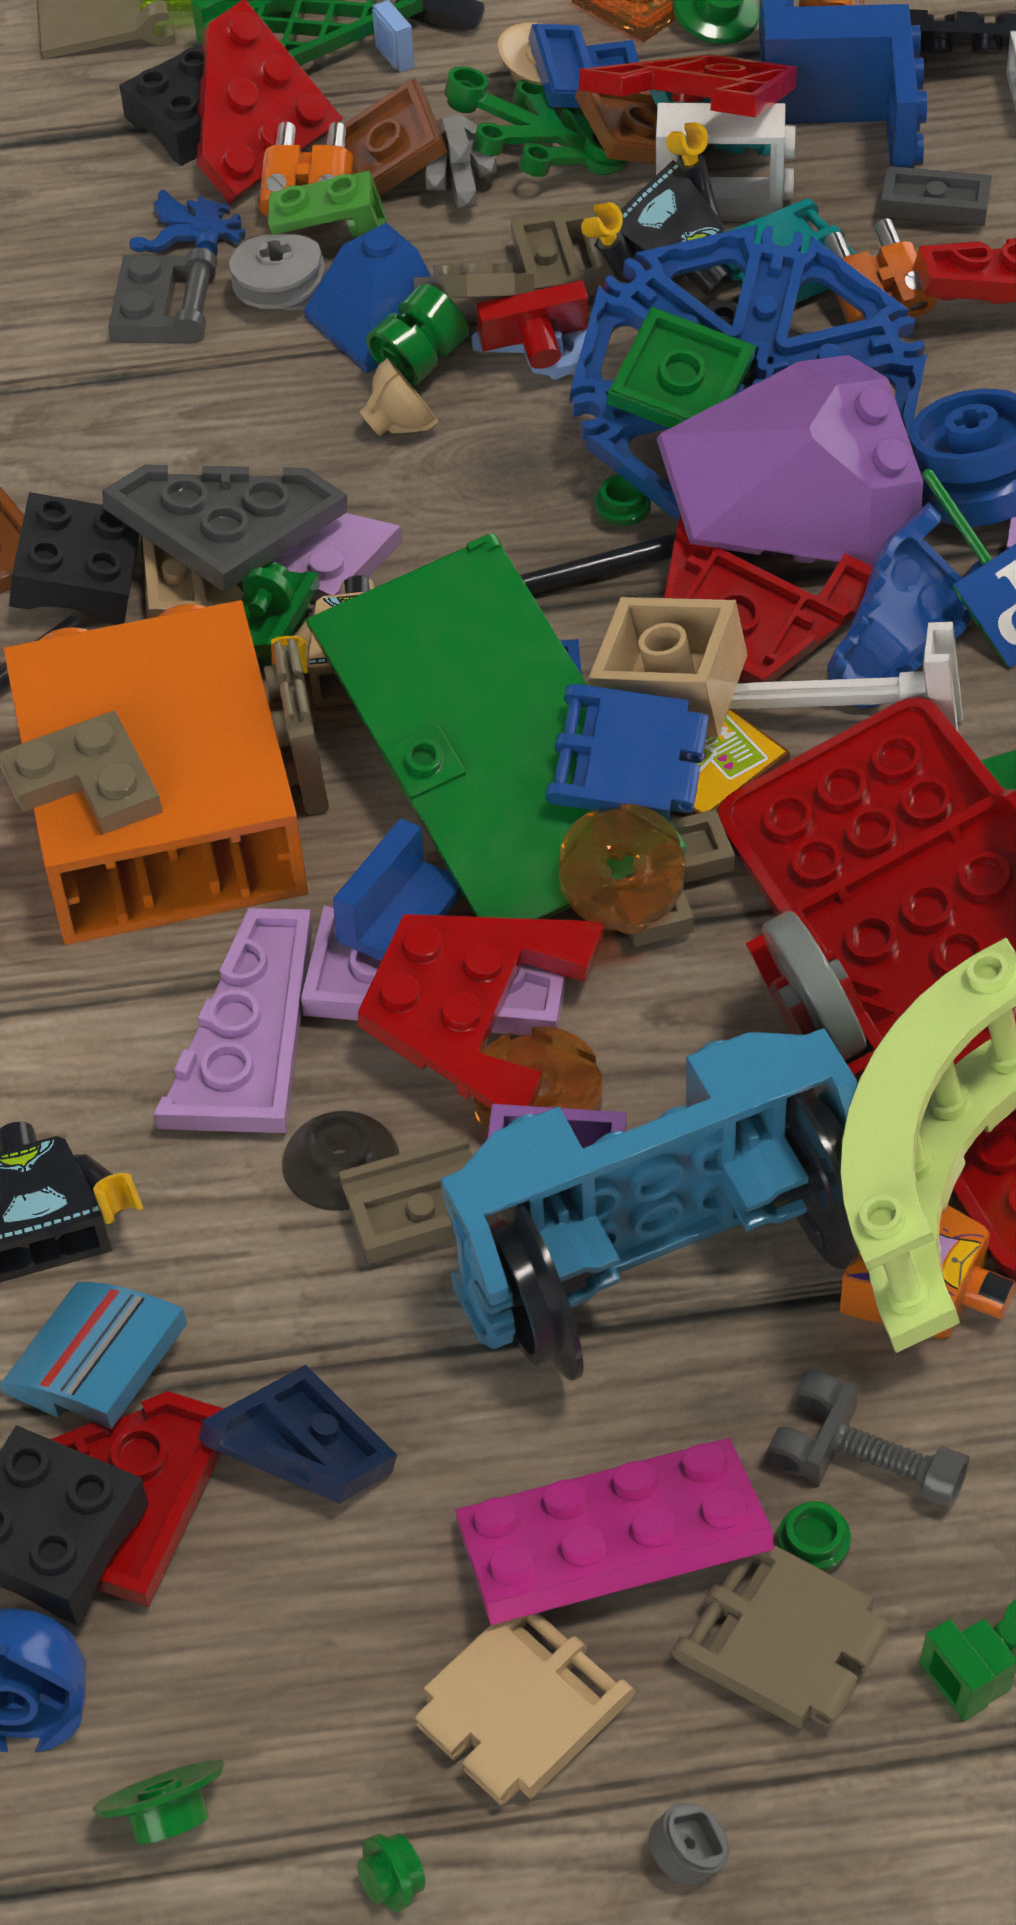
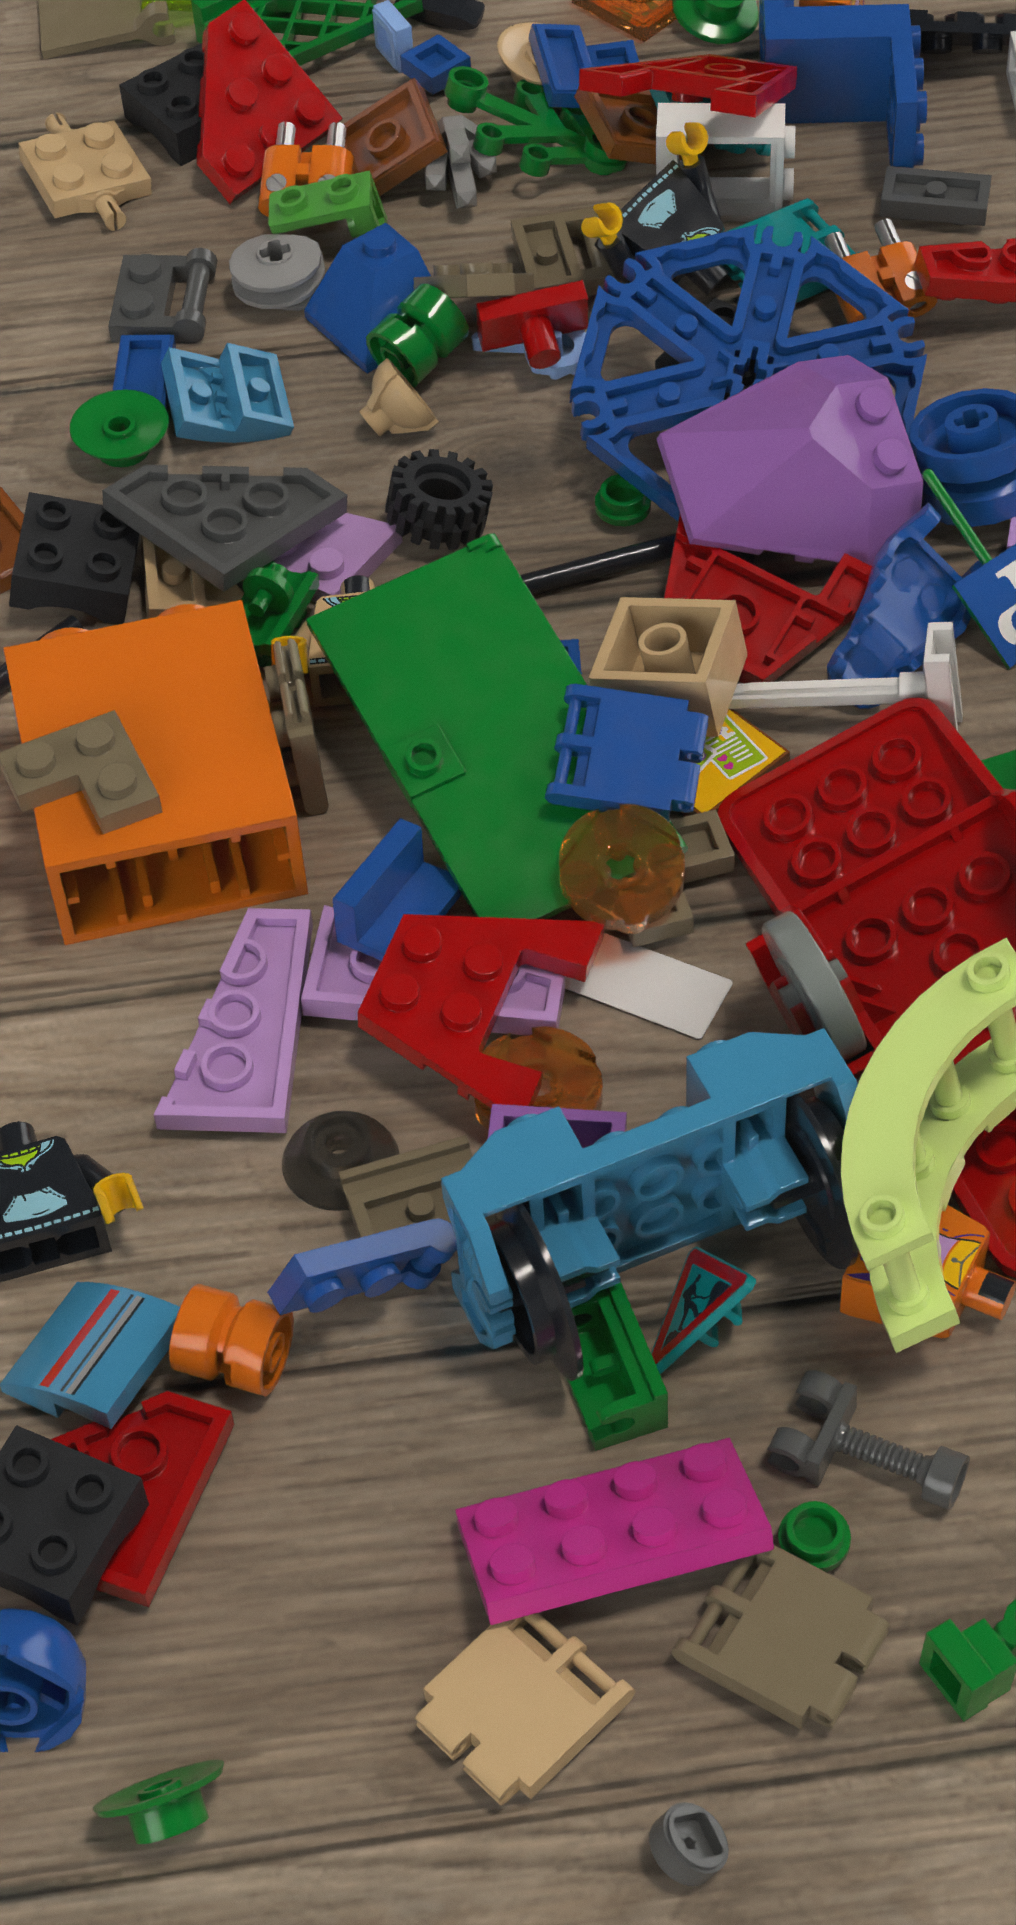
blue piece [129,190,246,256] -> none
dark blue wing [198,1365,397,1504] -> none
green plate [357,1833,425,1912] -> none
green plate [607,306,756,428] -> none
none -> tan plate [18,113,152,231]
none -> green piece [69,390,169,468]
none -> blue tile [113,335,176,413]
none -> dark azure slope [161,343,294,443]
none -> orange wheel [169,1284,294,1397]
none -> blue plate [267,1218,457,1315]
none -> black tyre [385,449,493,550]
none -> blue plate [400,34,471,95]
none -> white sticker [565,933,733,1039]
none -> green hinge [566,1282,668,1451]
none -> piece [651,1246,756,1374]

